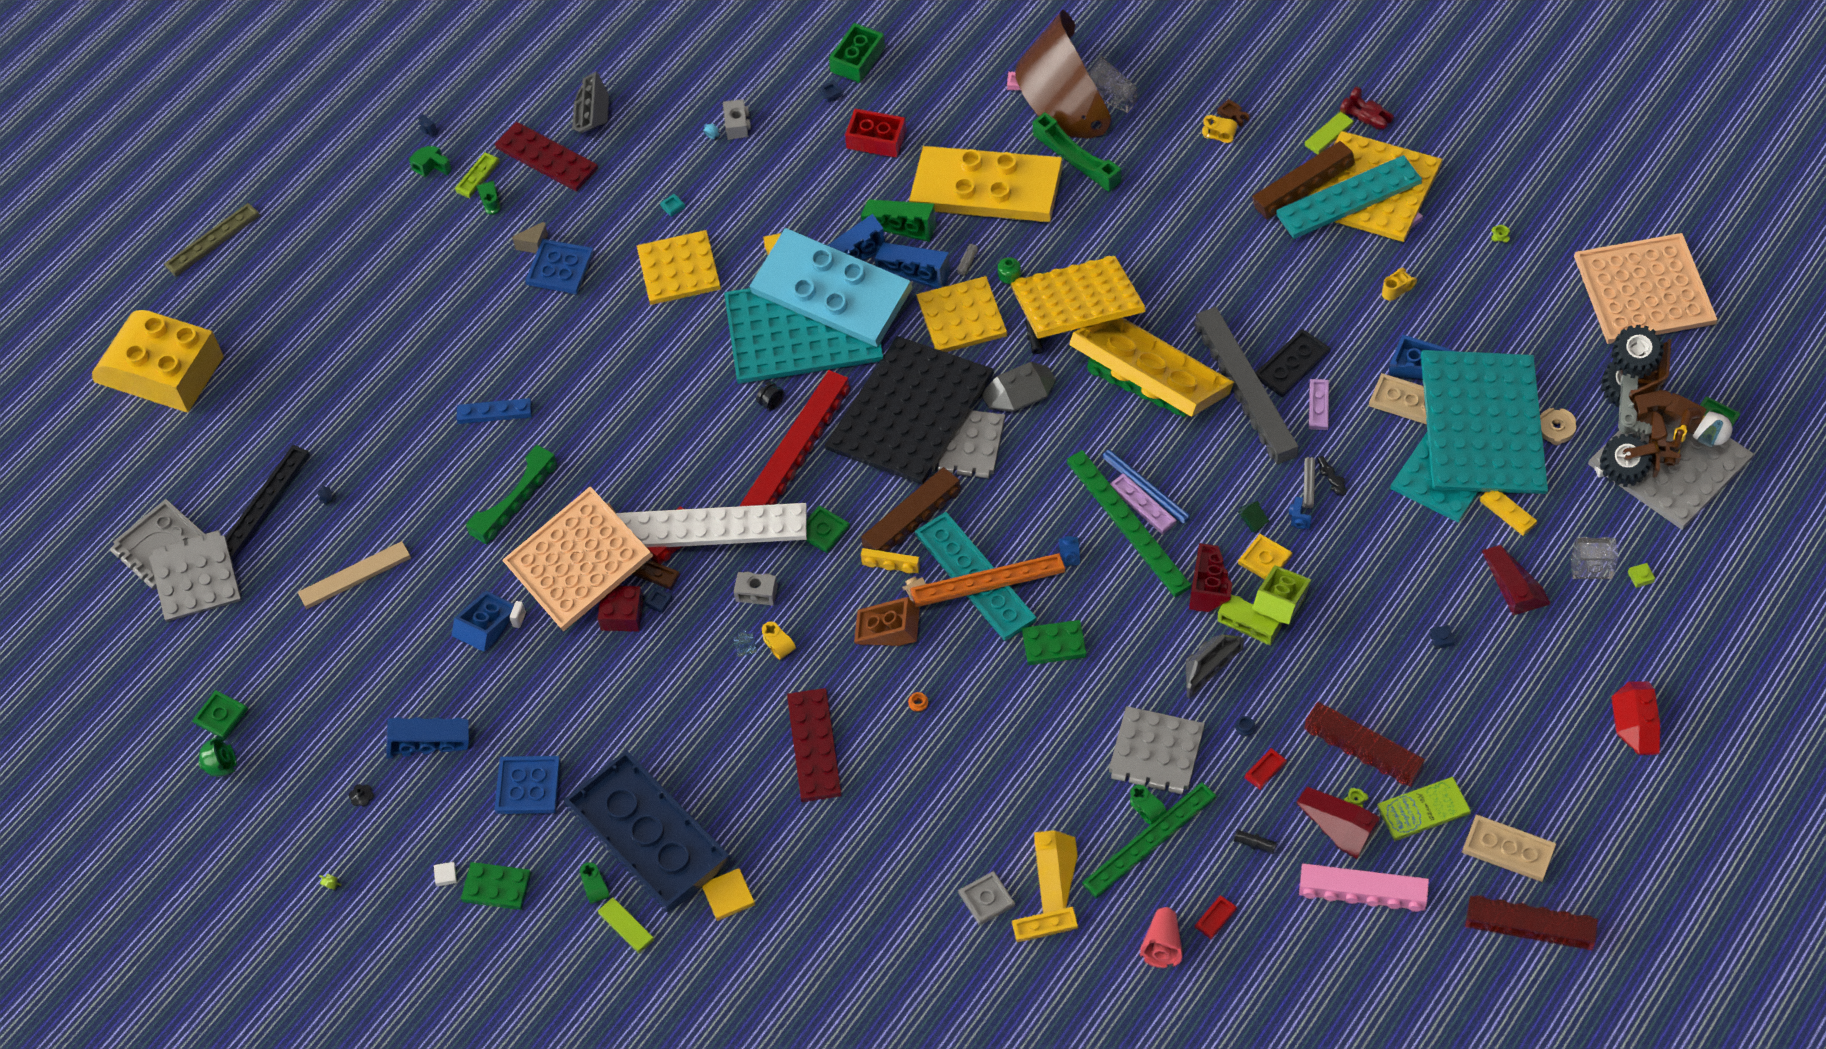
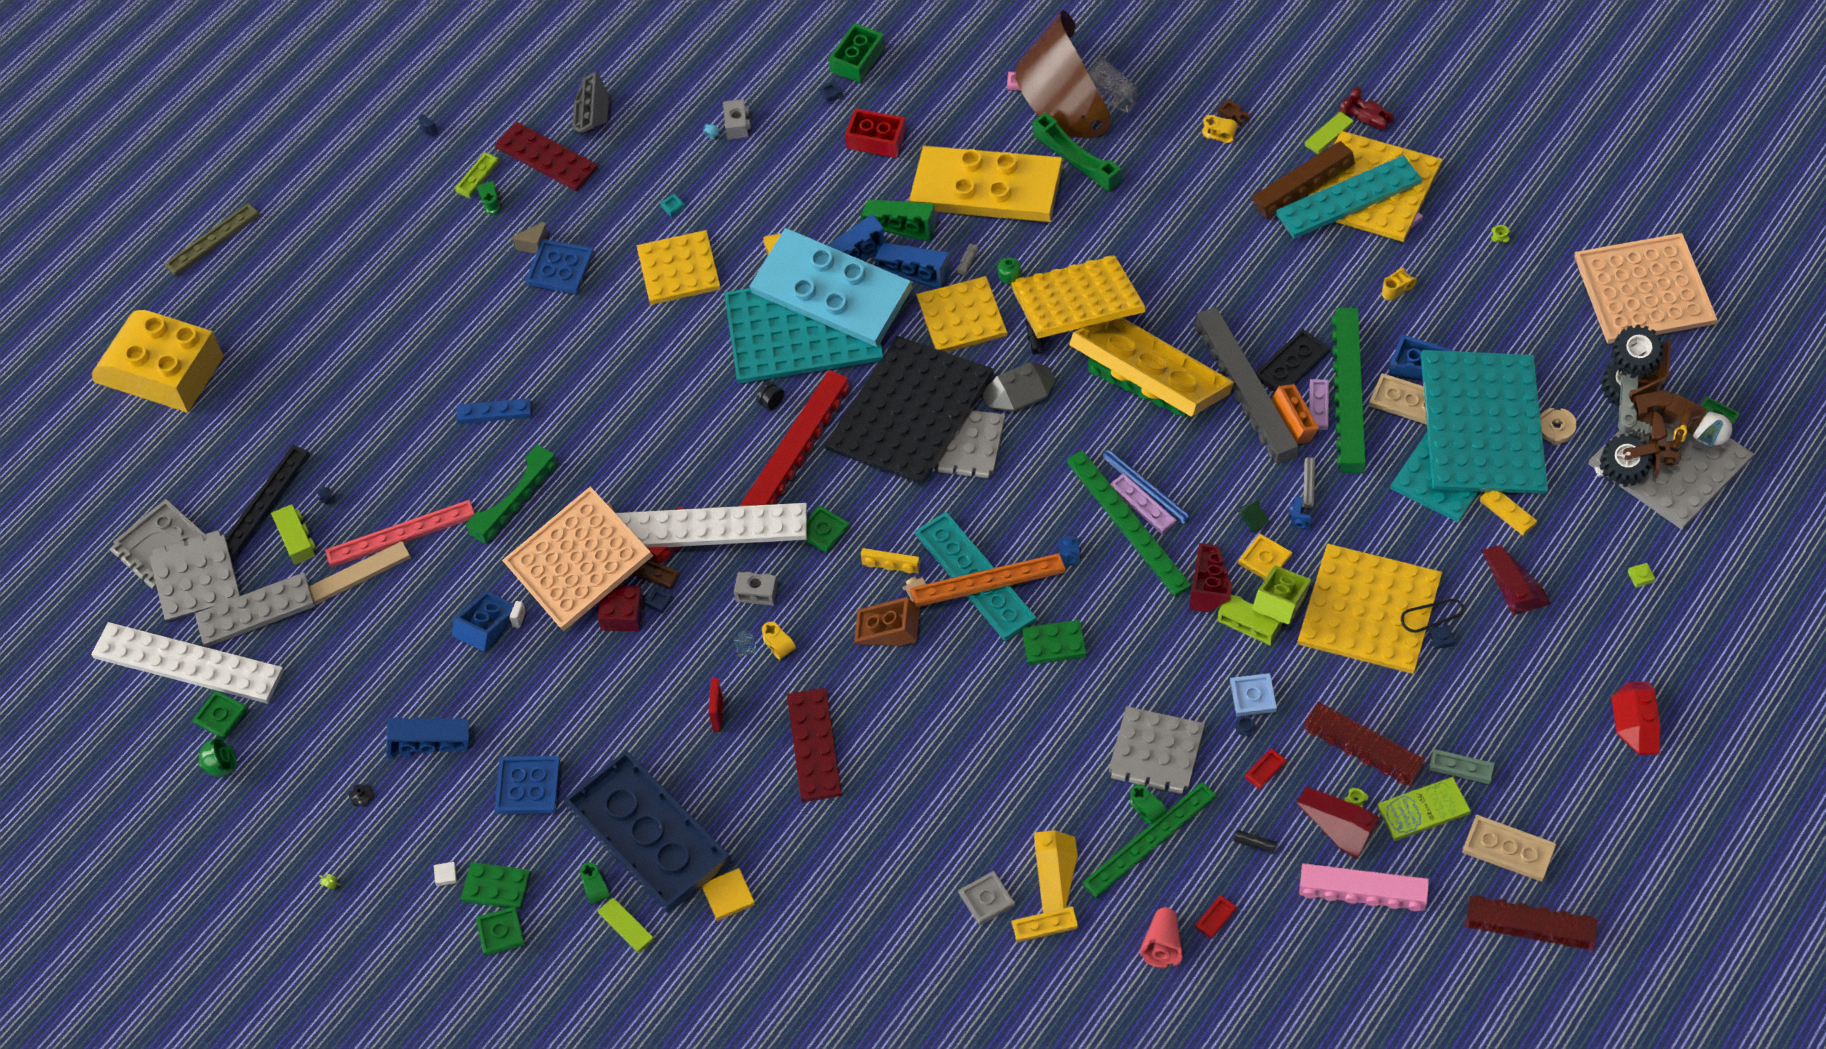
green brick [409,146,452,177] -> none
reddish brown brick [861,467,960,552] -> none
orange plate [908,692,928,712] -> none
dark grey wedge [1185,634,1244,699] -> none
black animal [1317,456,1347,496] -> none
clear brick [1571,537,1618,579] -> none
none -> white plate [91,622,284,704]
none -> light grey plate [195,572,315,648]
none -> lime brick [271,504,316,565]
none -> coral tile [325,500,475,568]
none -> green plate [475,906,525,956]
none -> red tile [709,678,723,732]
none -> light blue plate [1230,673,1277,717]
none -> orange brick [1271,384,1319,444]
none -> yellow plate [1297,544,1442,674]
none -> green brick [1331,308,1365,473]
none -> black piece [1401,598,1464,633]
none -> sand green plate [1429,749,1494,785]

